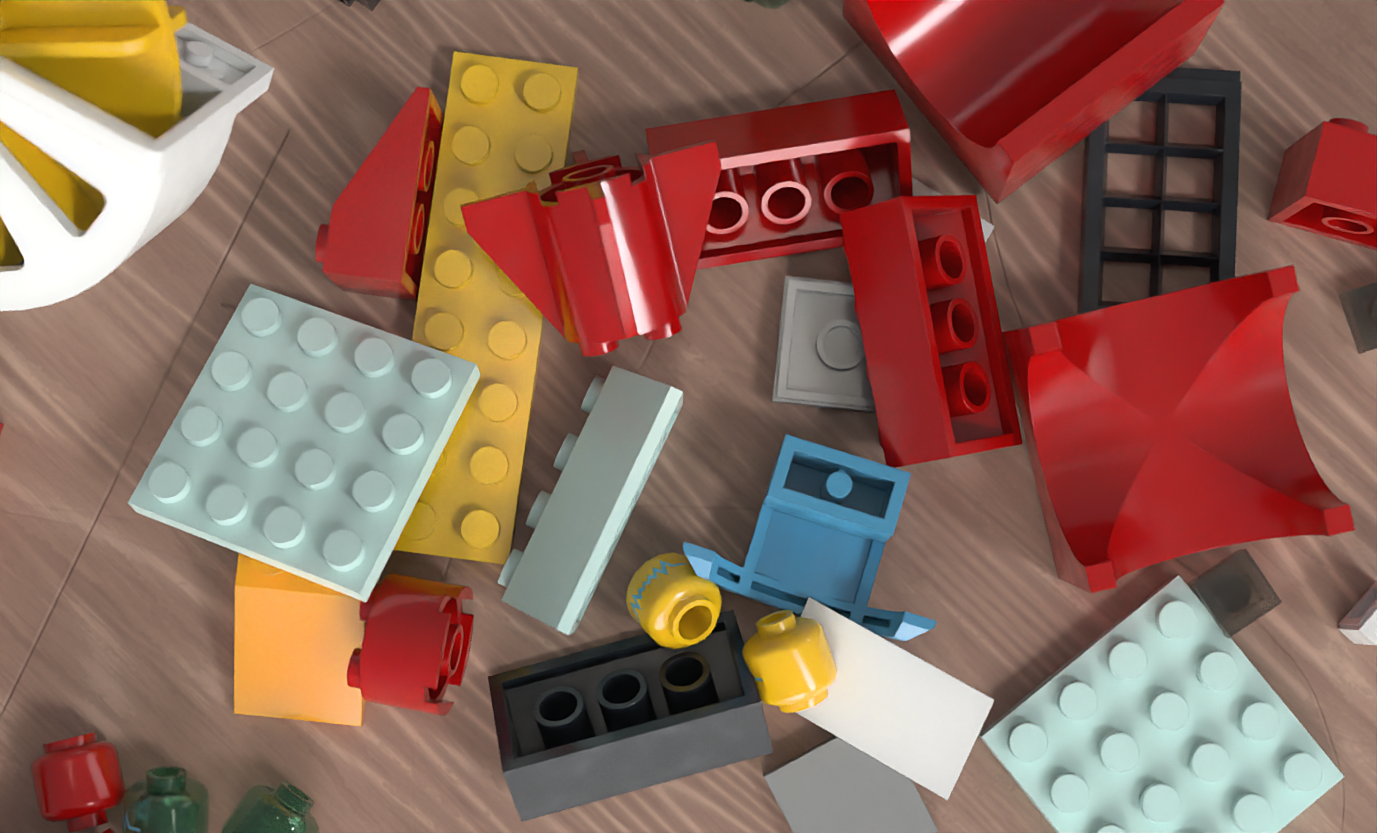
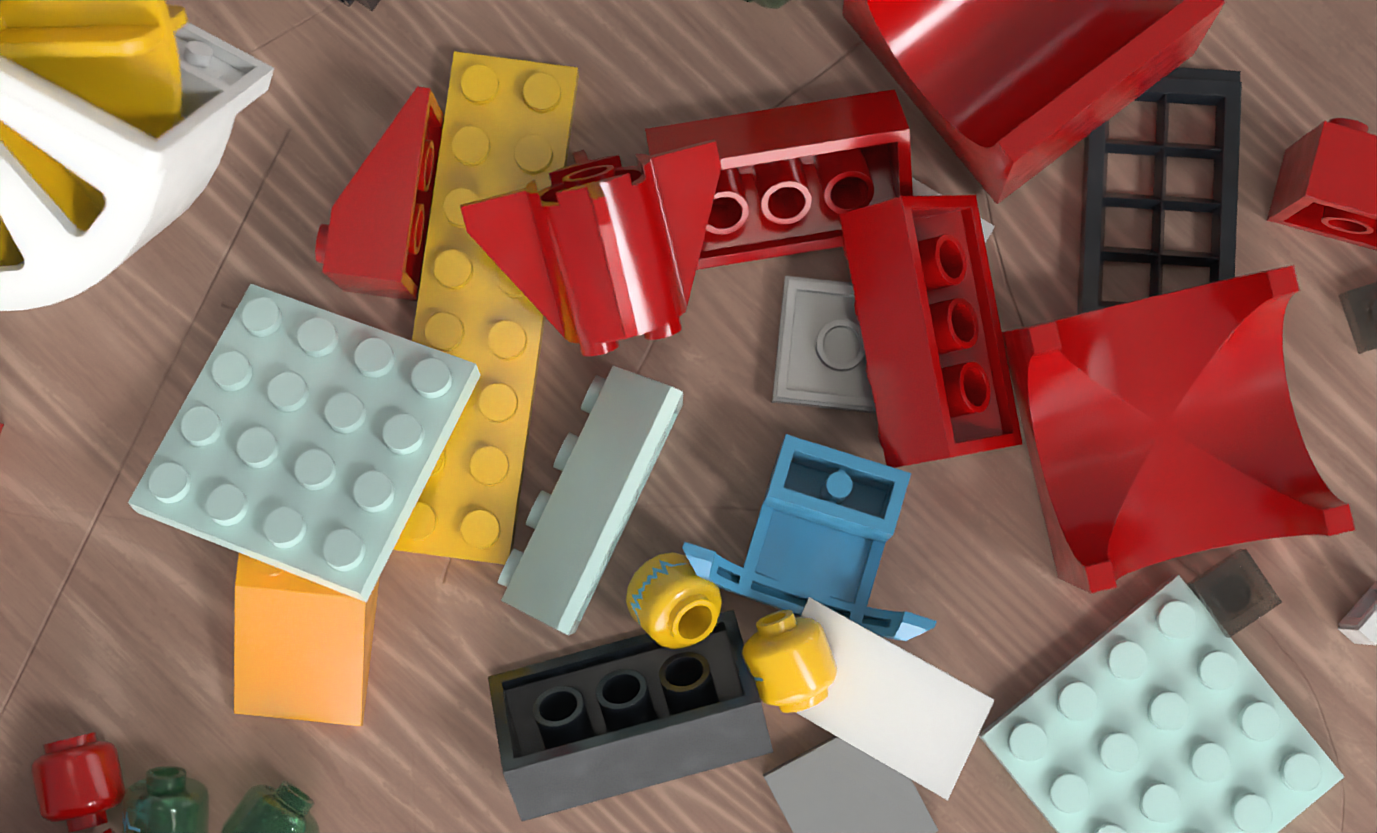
red brick [347,573,474,716] -> none

